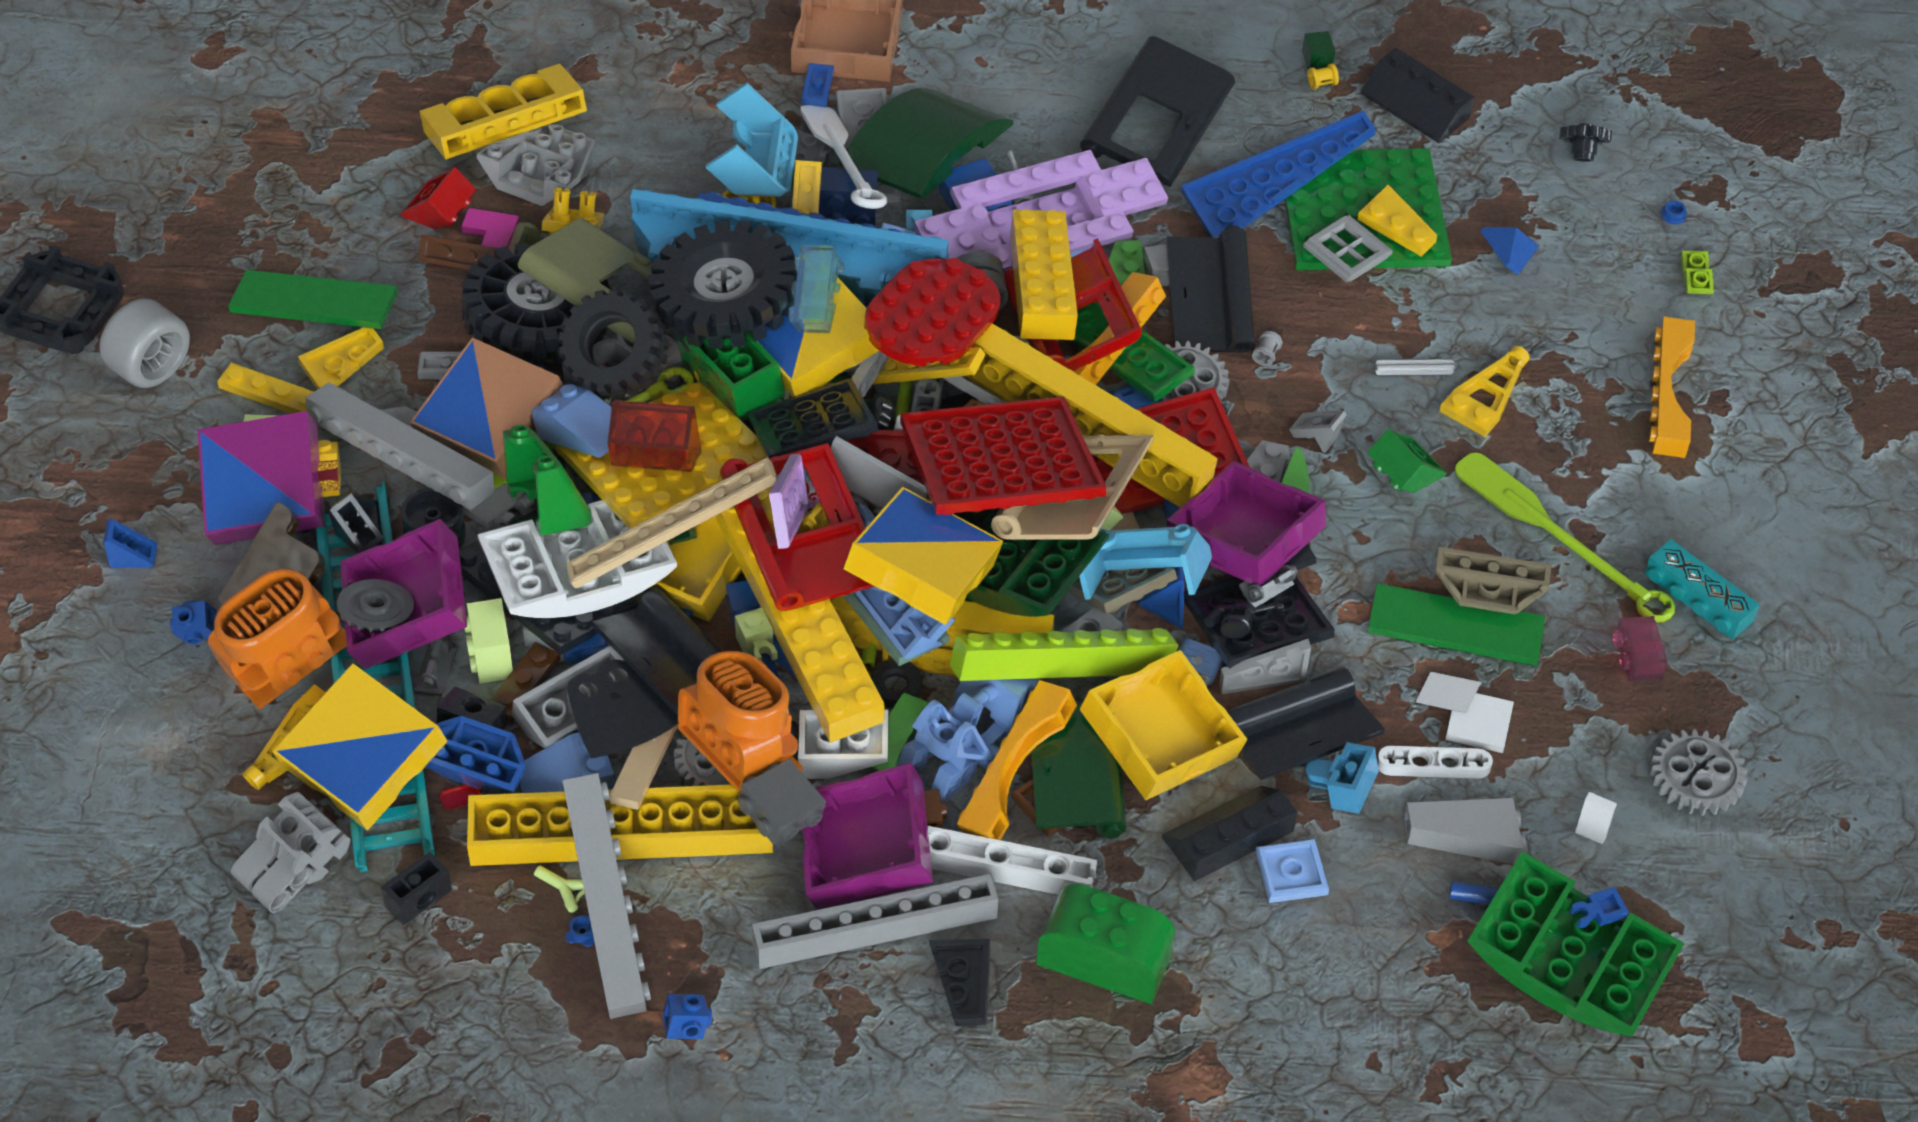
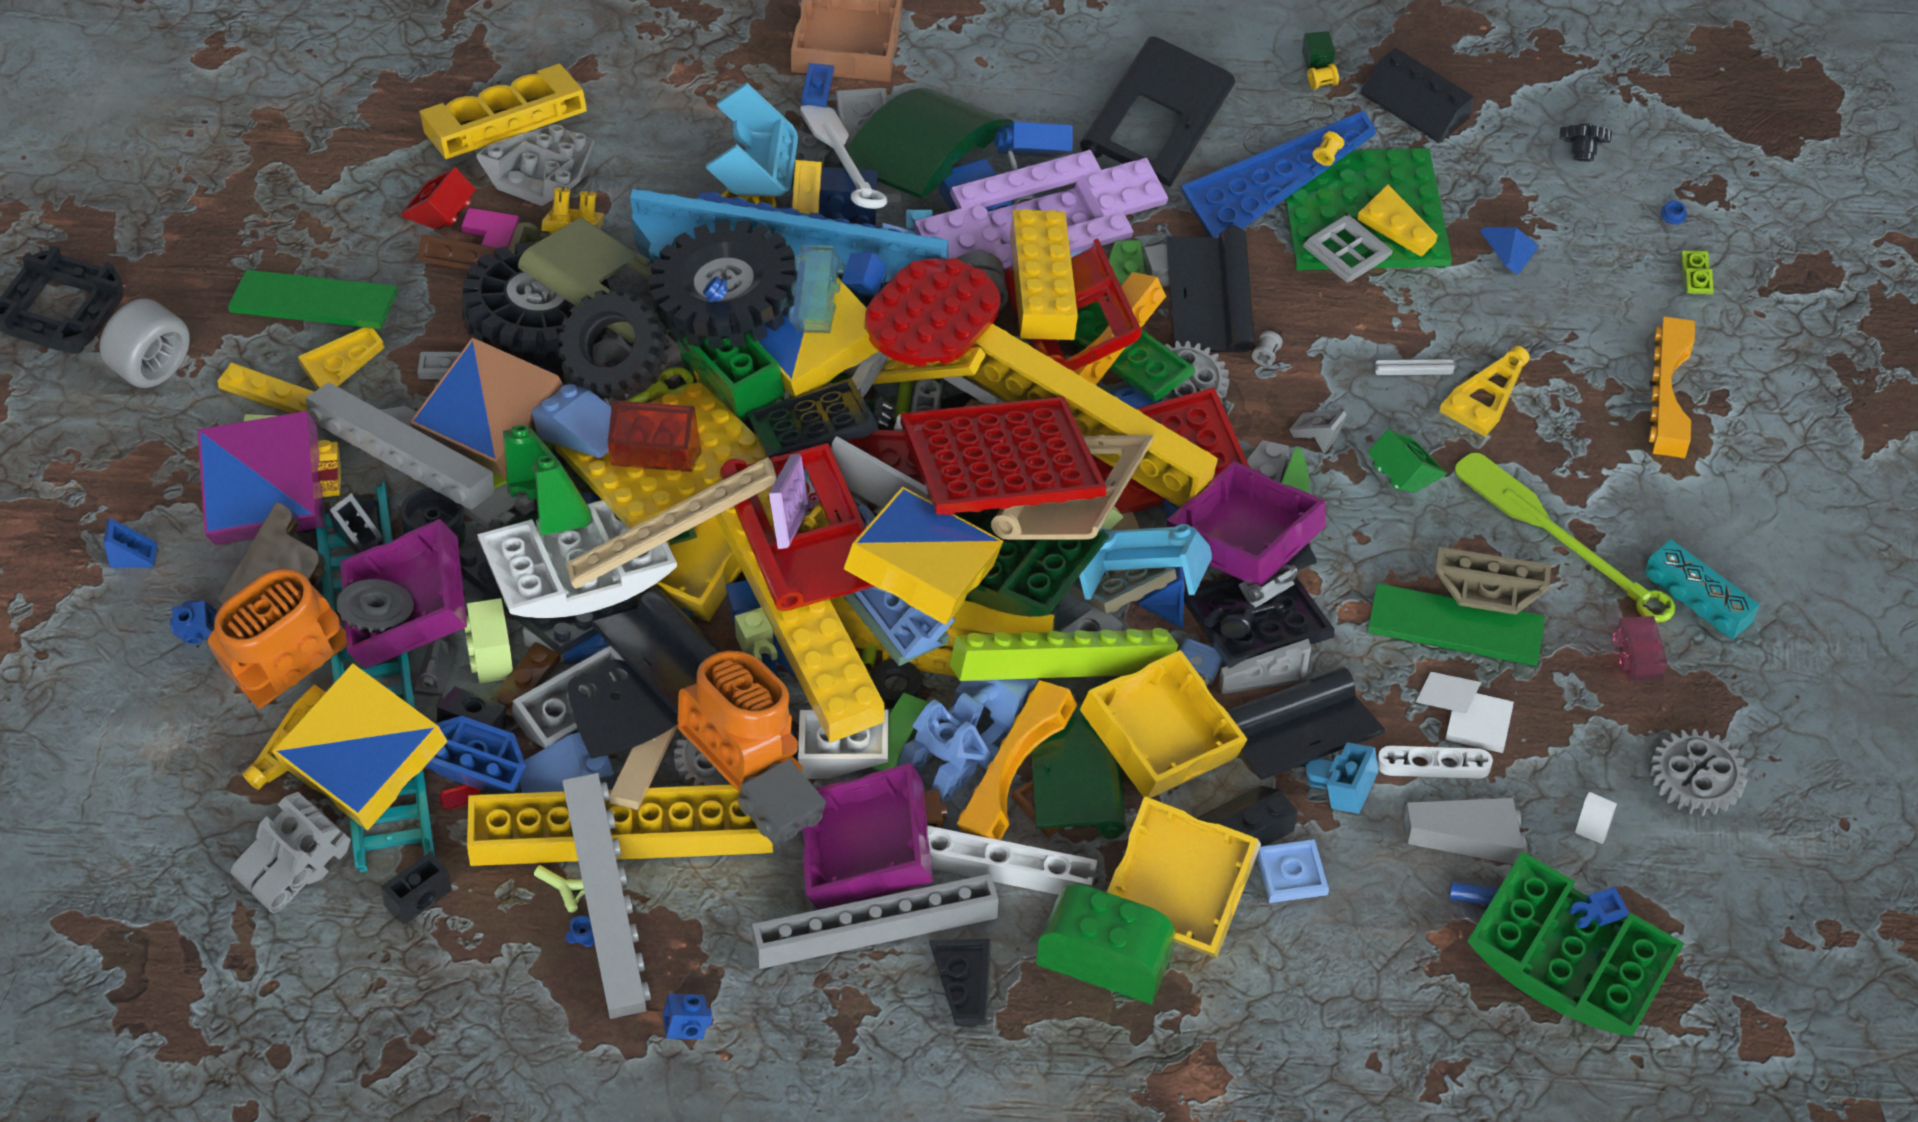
none -> blue plate [703,276,728,303]
none -> blue brick [841,251,887,295]
none -> blue brick [994,122,1073,157]
none -> yellow tile [1107,796,1261,958]
none -> yellow bush [1312,131,1345,166]

